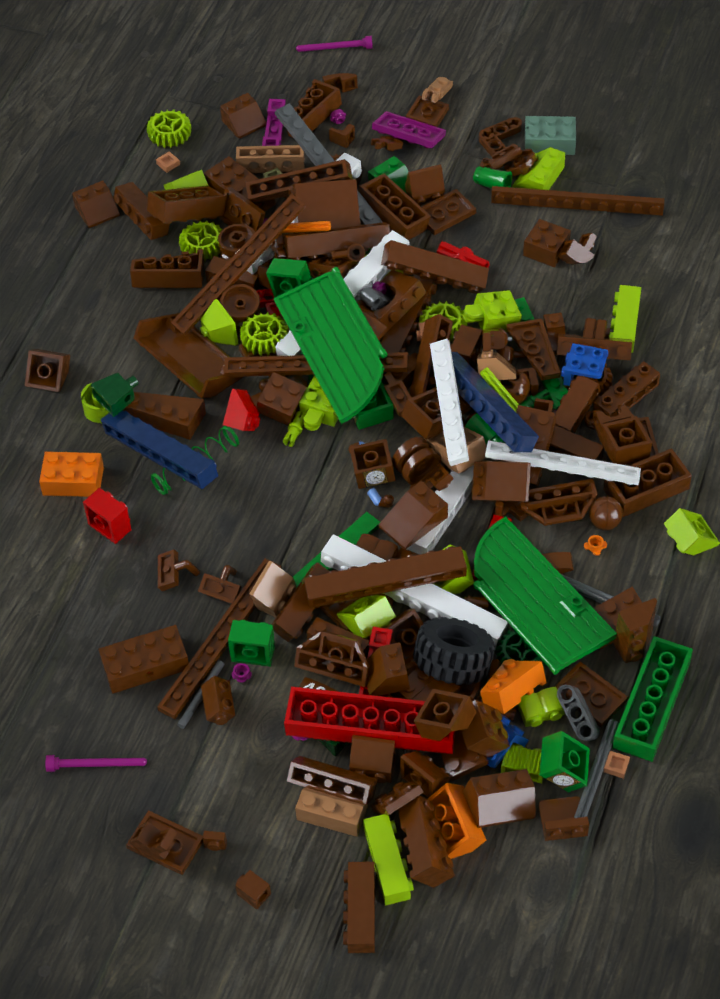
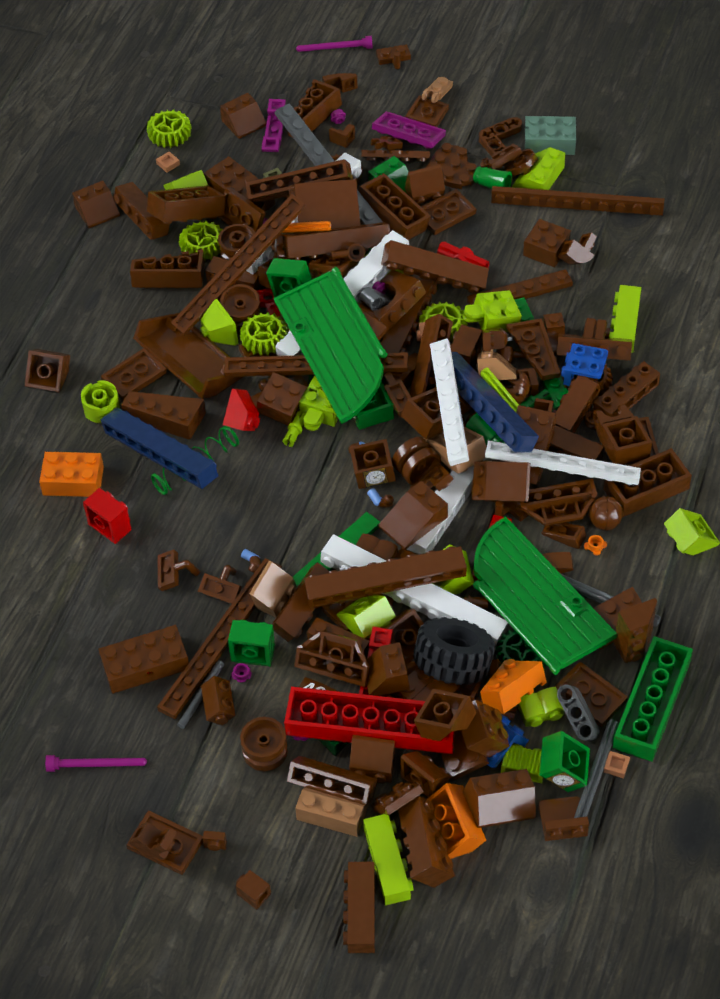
dark green torso [91,373,139,417] -> none
medium nougat brick [236,145,305,173] -> none
none -> reddish brown plate [101,348,167,401]
none -> reddish brown wheel [240,717,288,771]
none -> arm [241,549,261,573]
none -> reddish brown wing [361,150,430,162]
none -> reddish brown plate [376,44,411,69]
none -> reddish brown plate [426,143,476,189]
none -> reddish brown plate [467,269,573,305]
none -> reddish brown slope [541,522,586,549]

